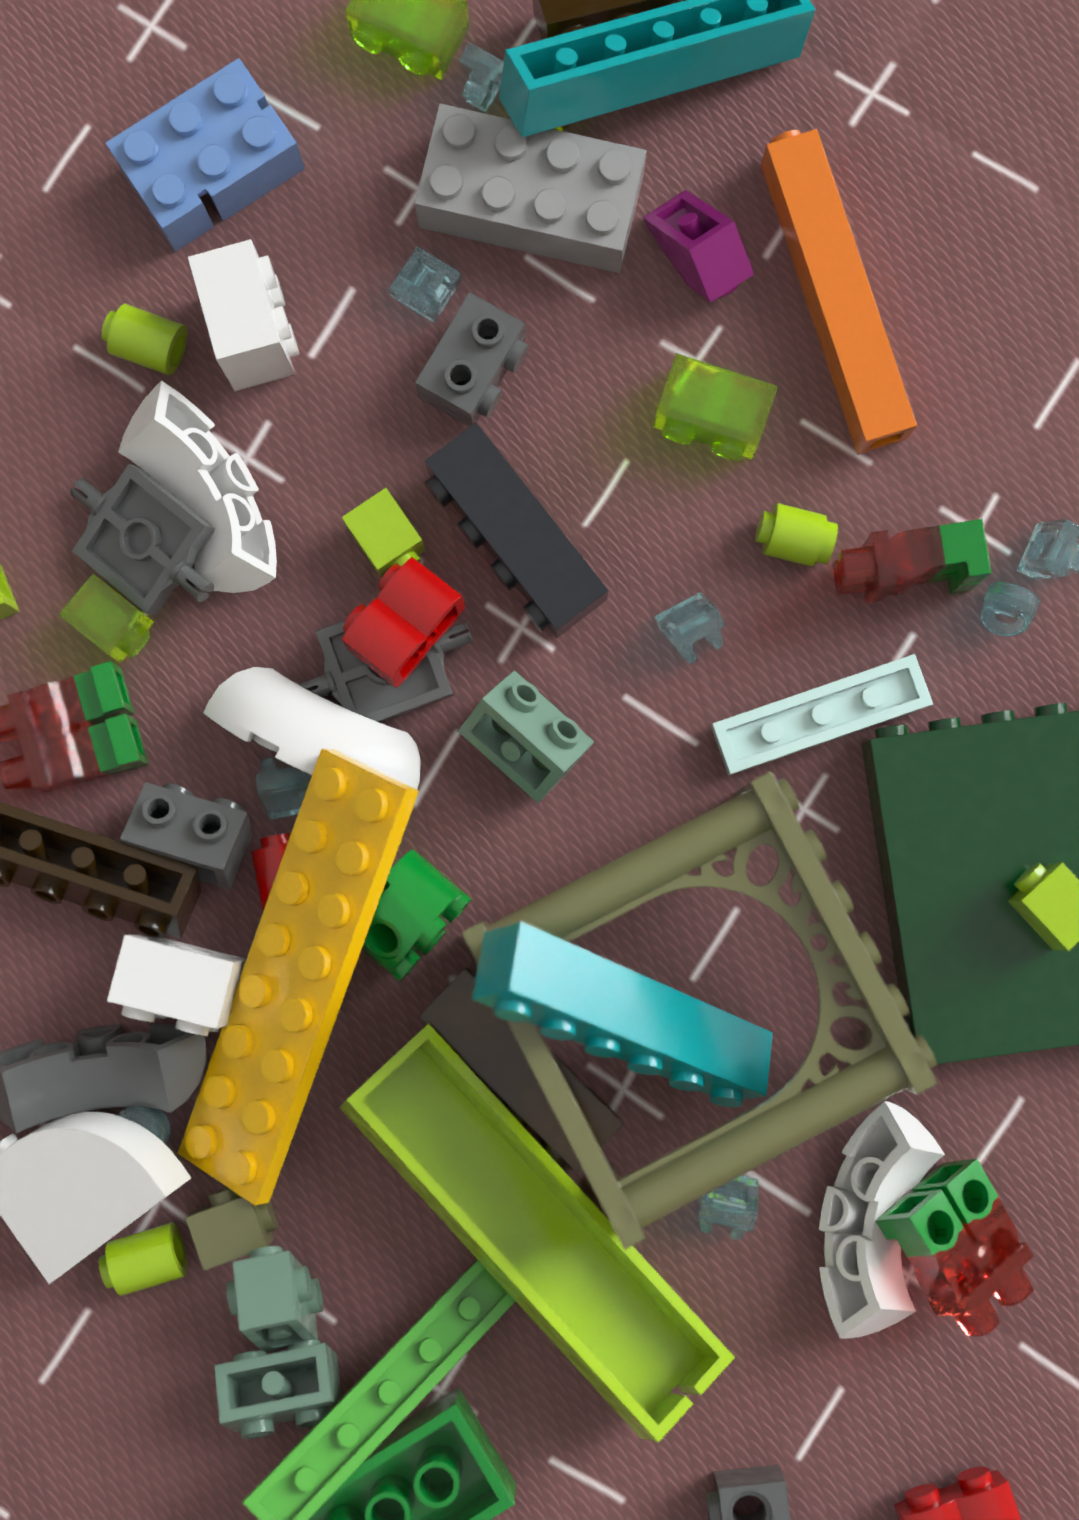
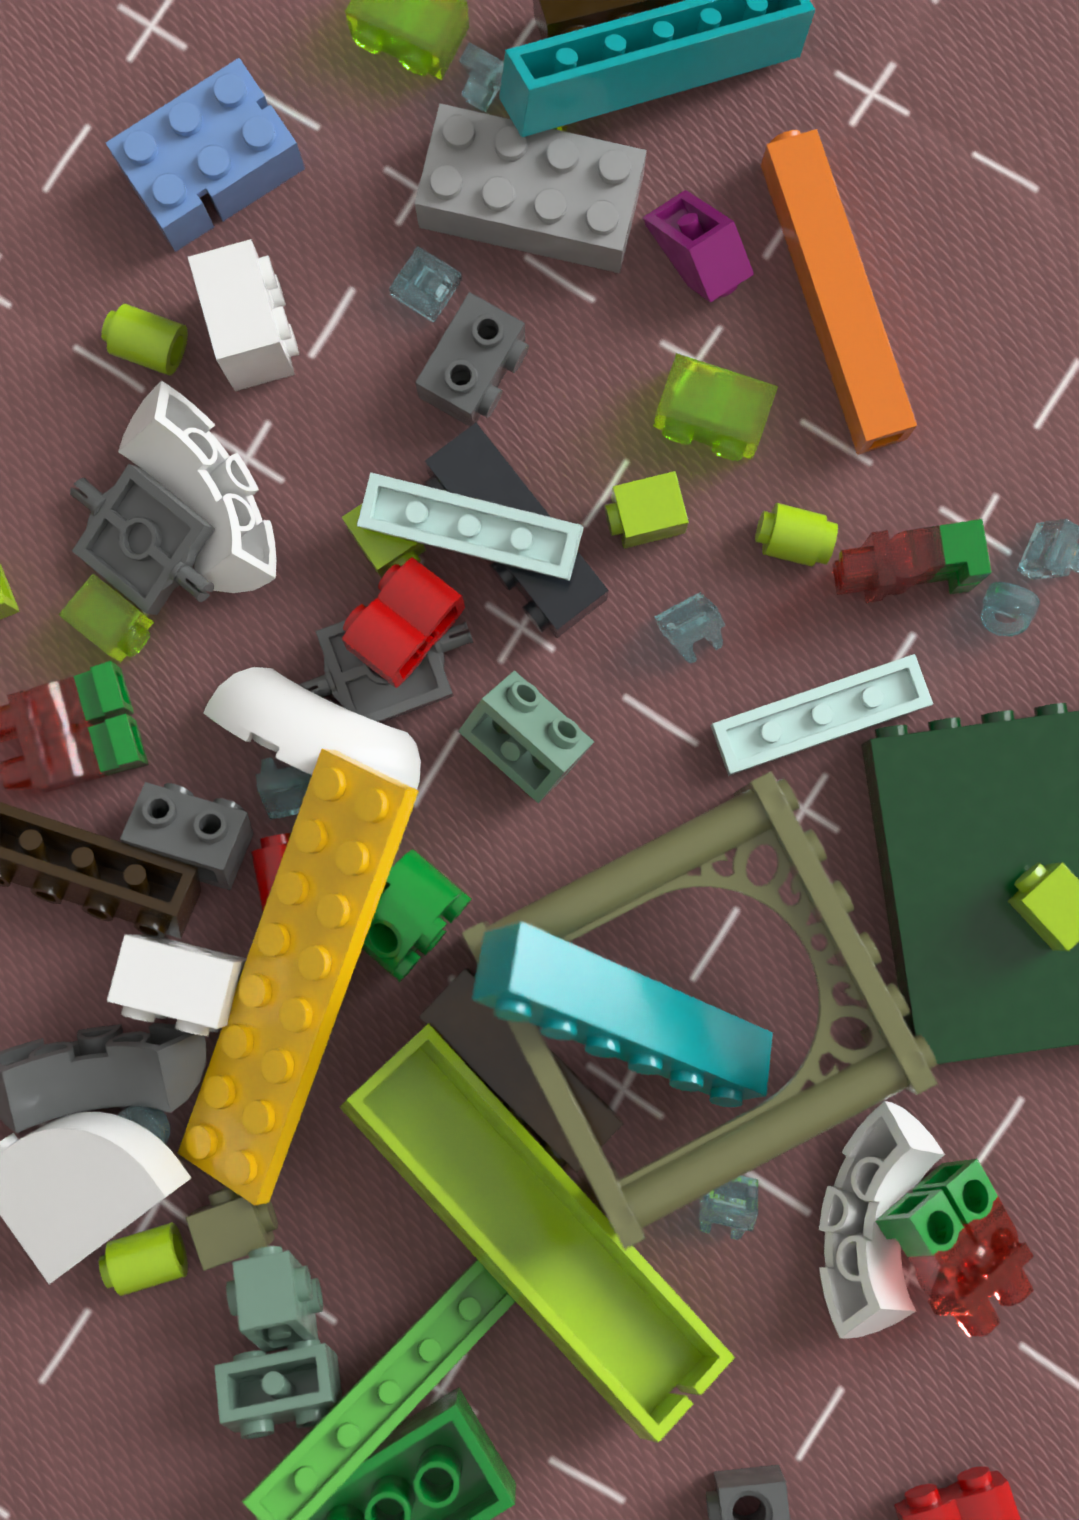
none -> light aqua plate [357,472,584,581]
none -> lime brick [604,471,689,549]

